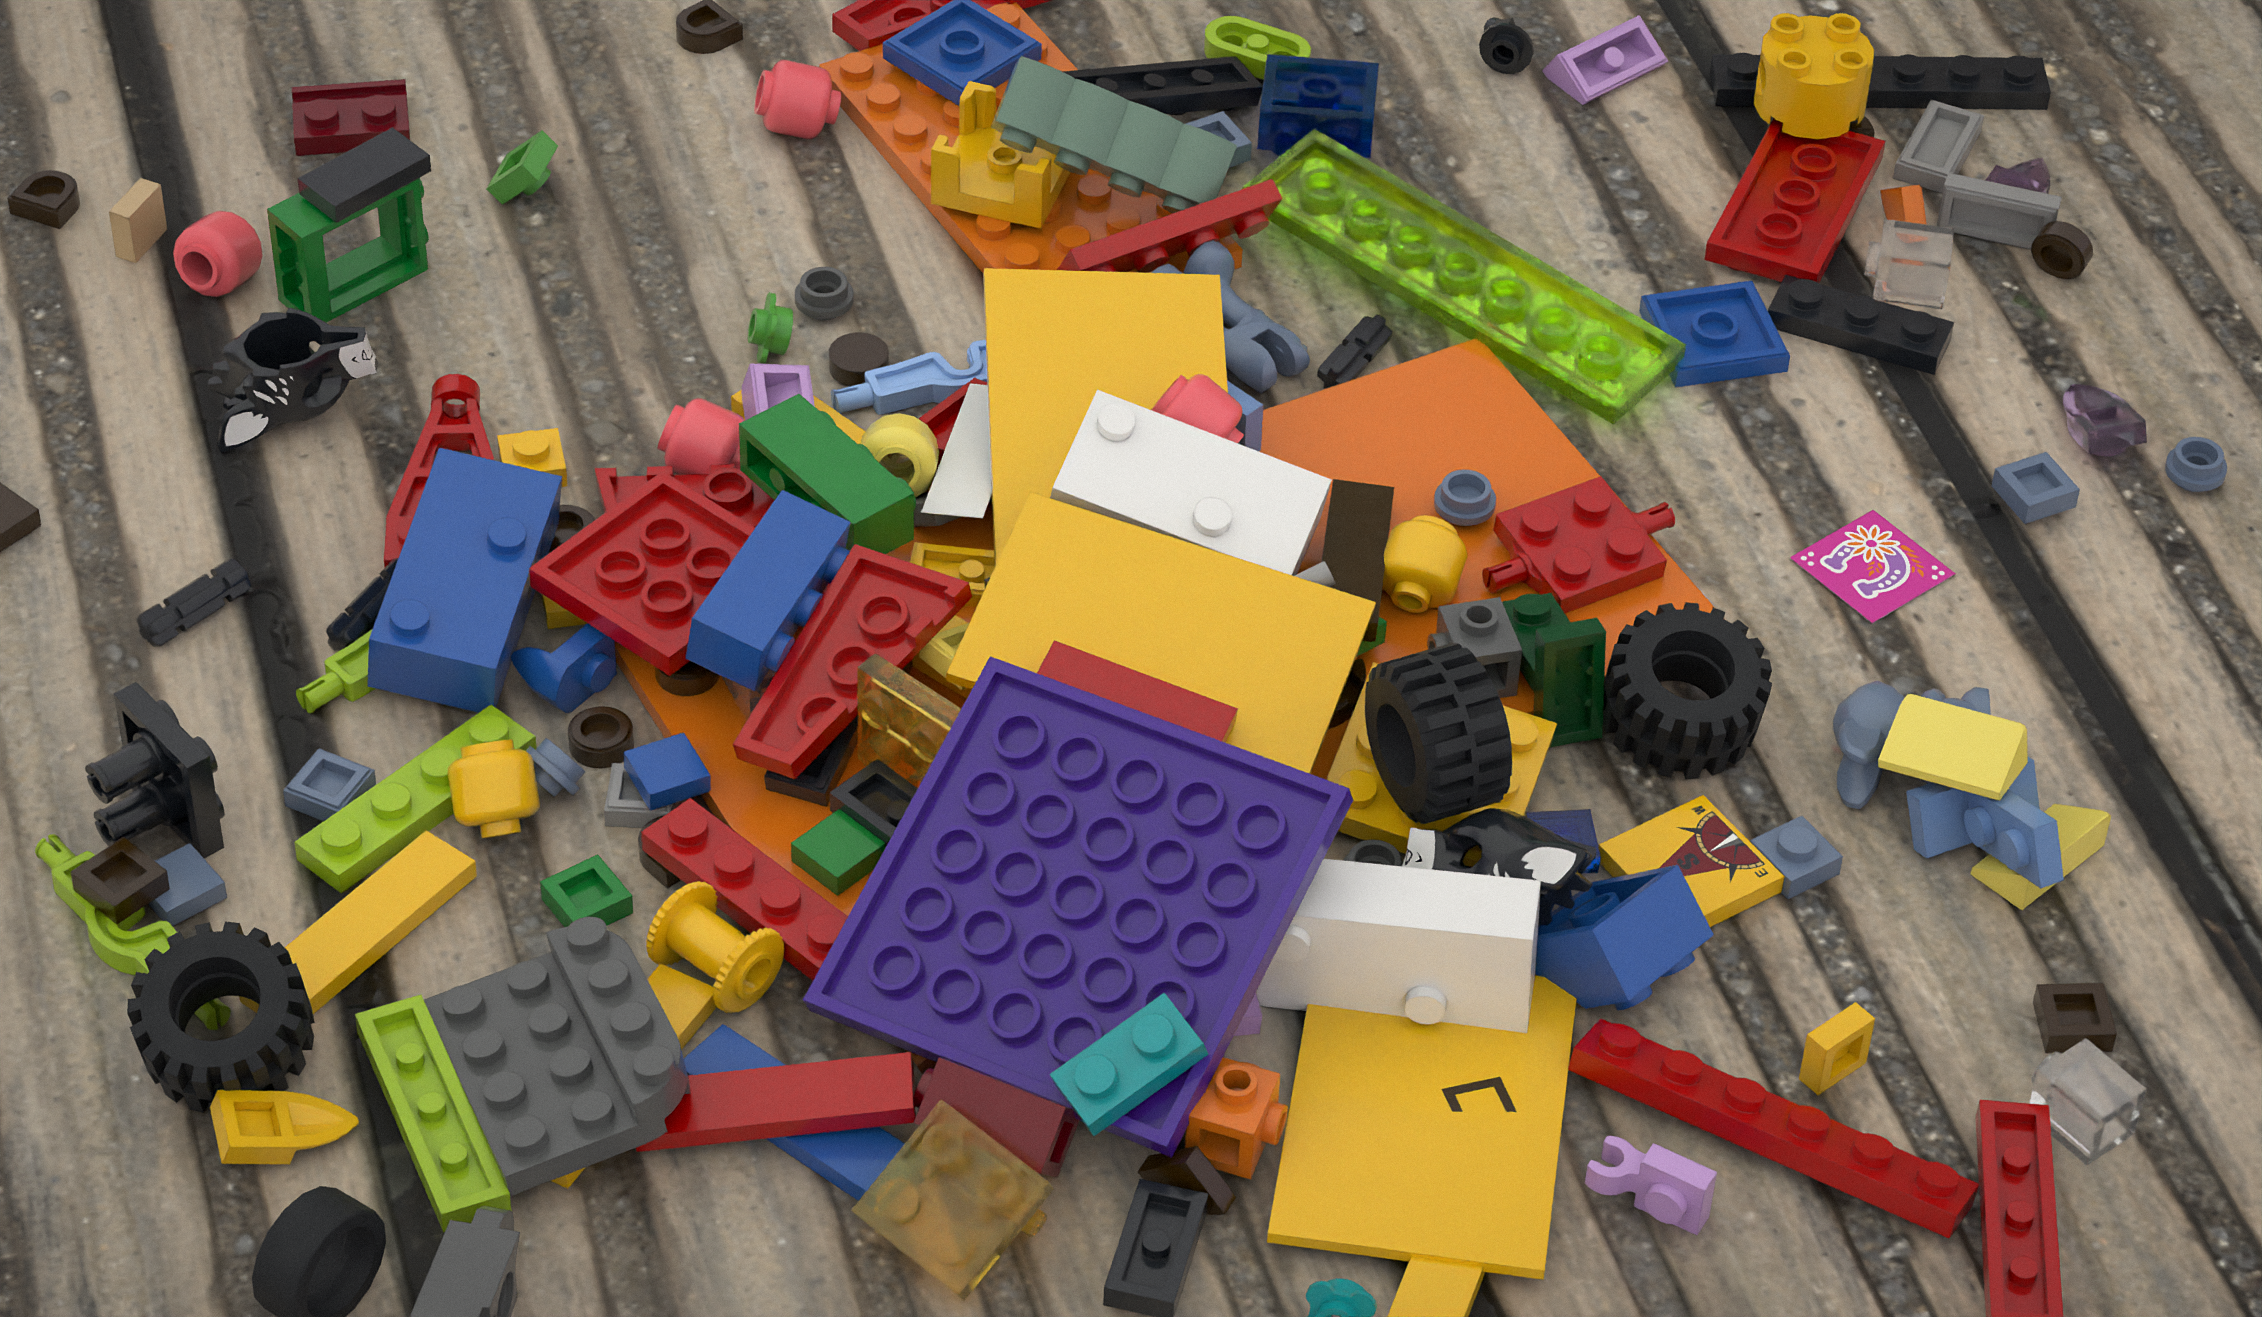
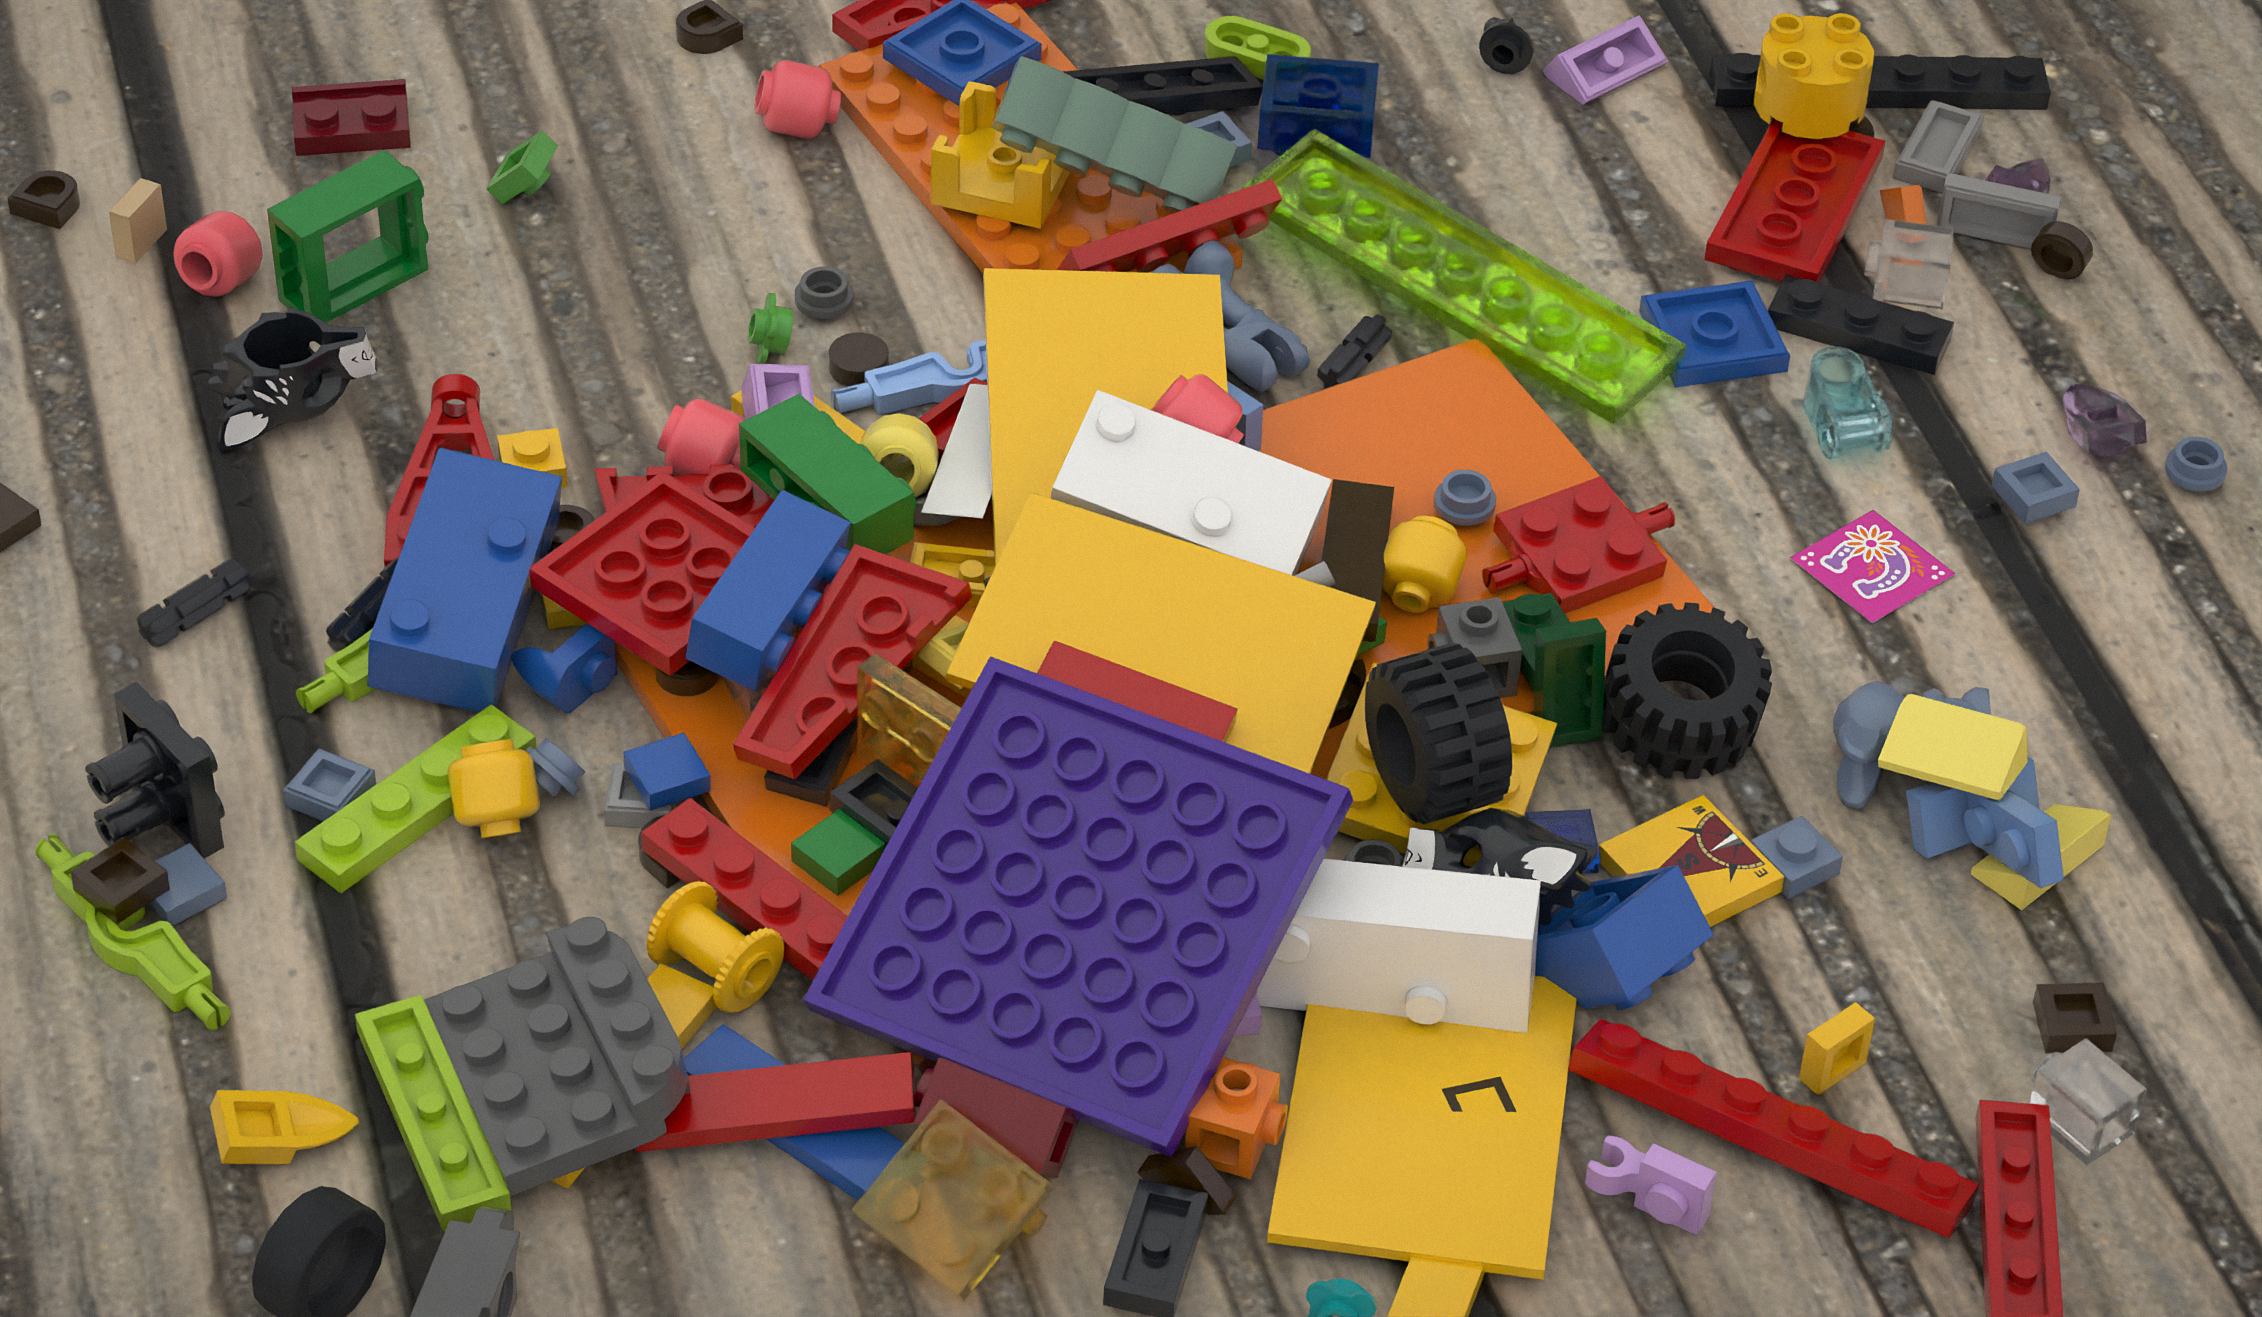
black tyre [127,921,315,1113] -> none
yellow tile [239,830,477,1014] -> none
black tile [298,127,431,223] -> none
green tile [540,854,633,927] -> none
dark brown tile [568,706,634,769] -> none
teal plate [1049,993,1208,1136] -> none
none -> clear light blue piece [1802,347,1893,459]

